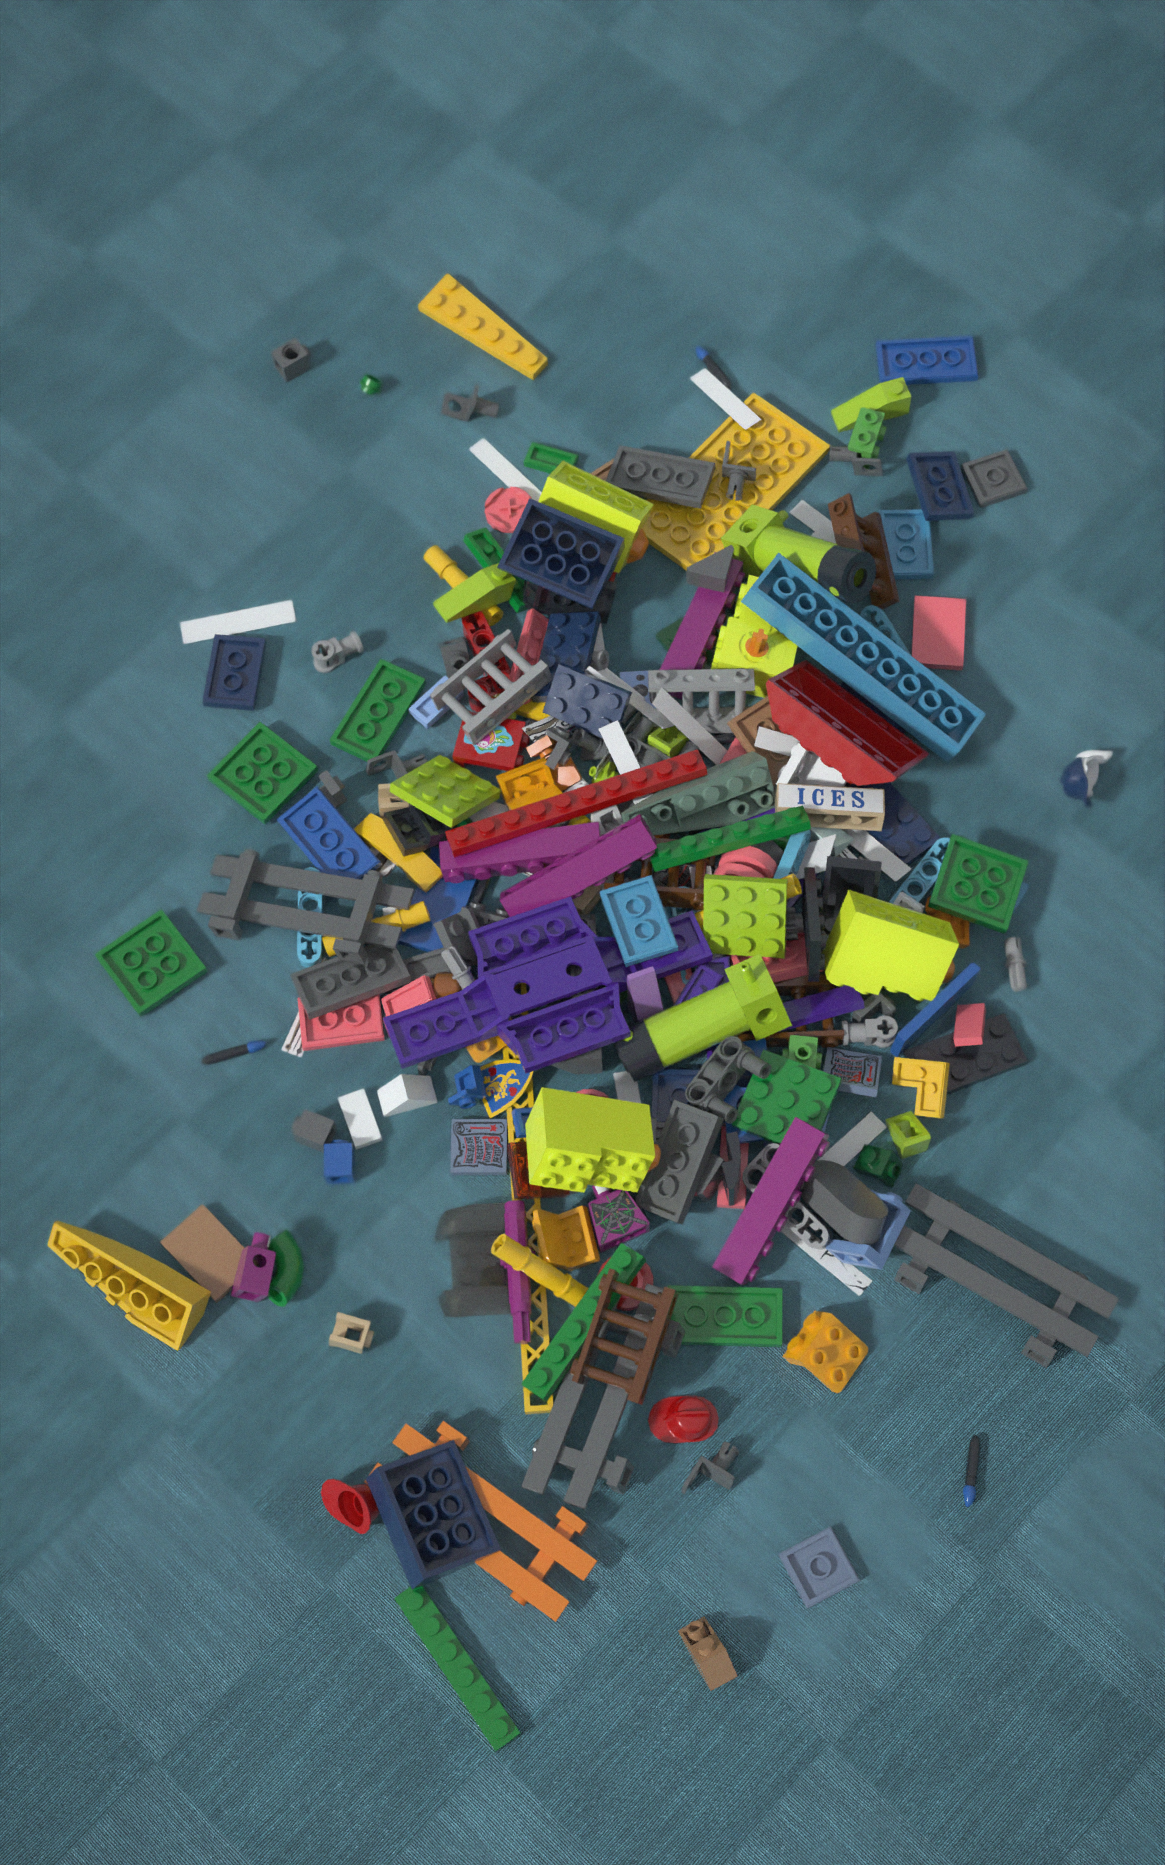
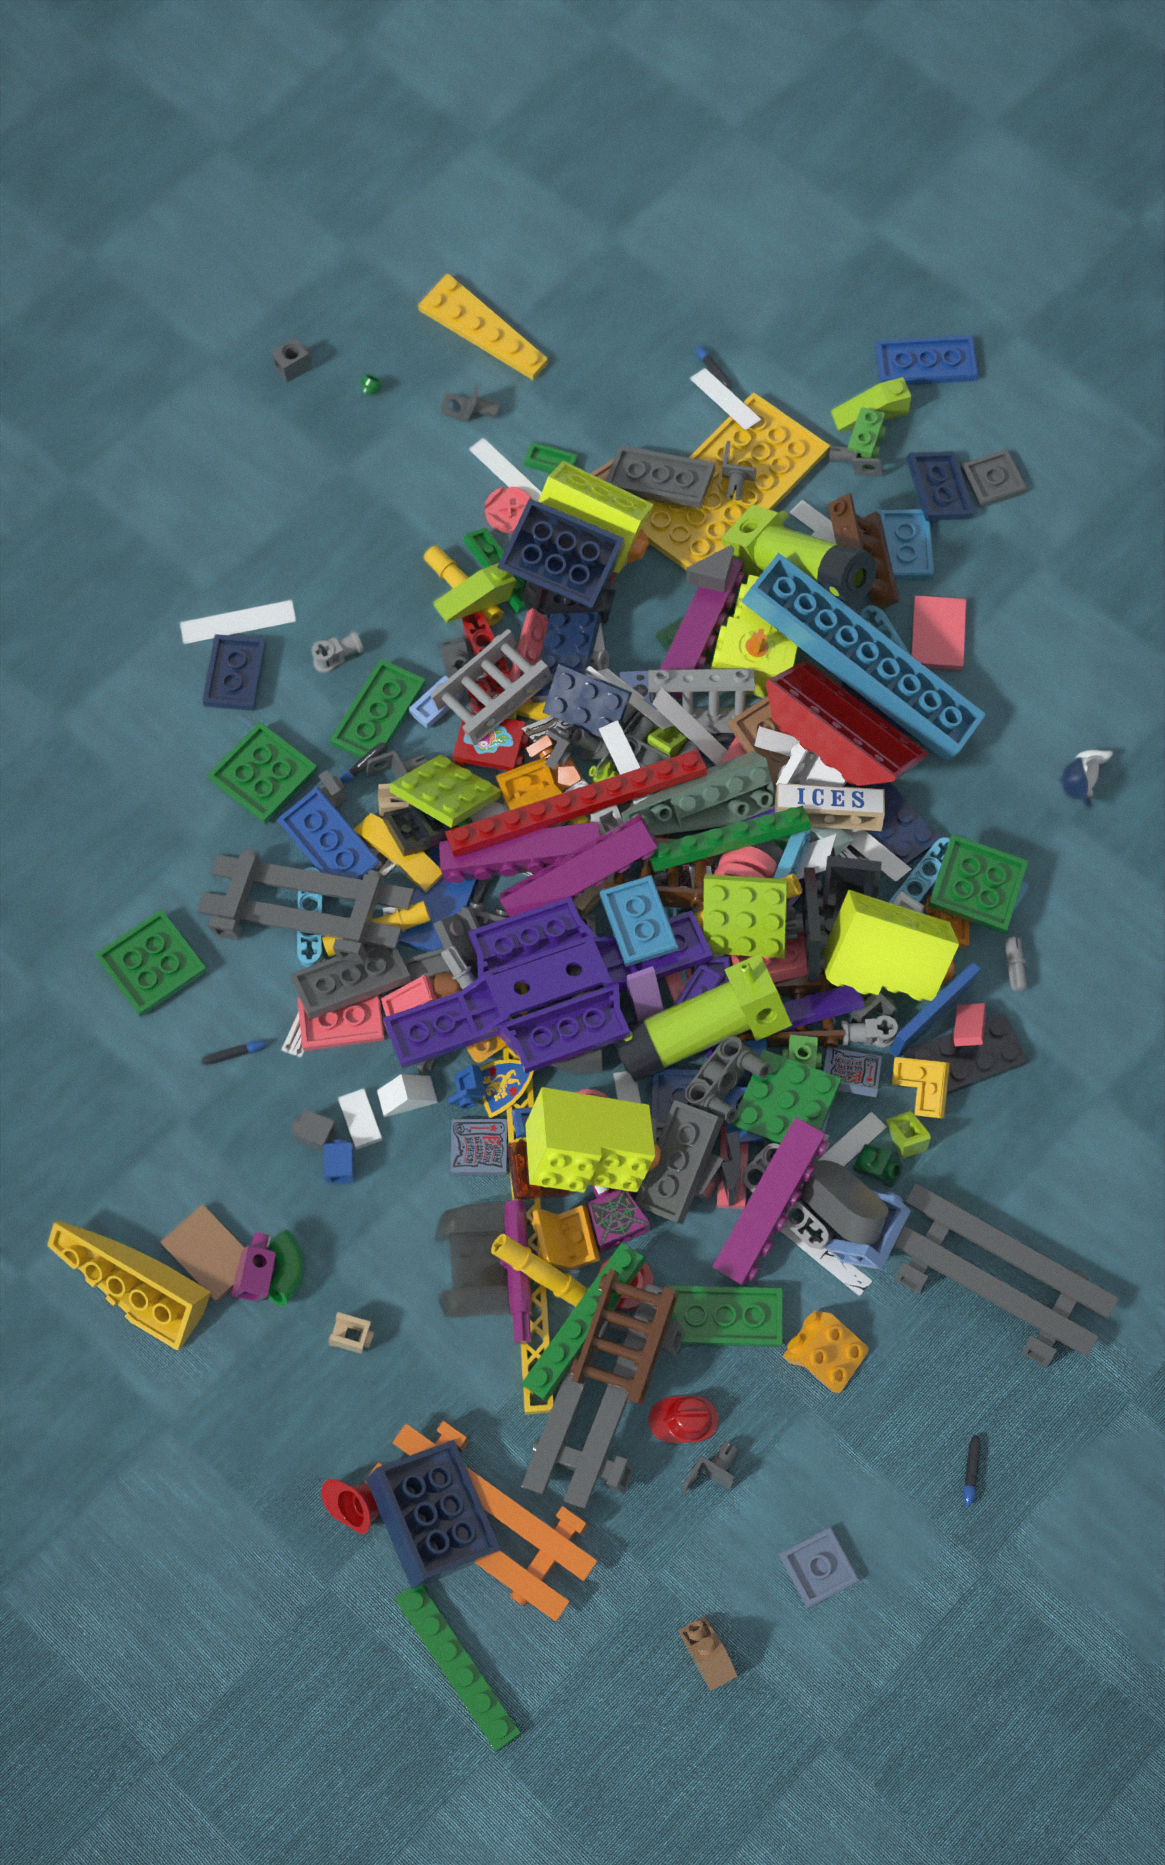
none -> black piece [340,743,387,784]

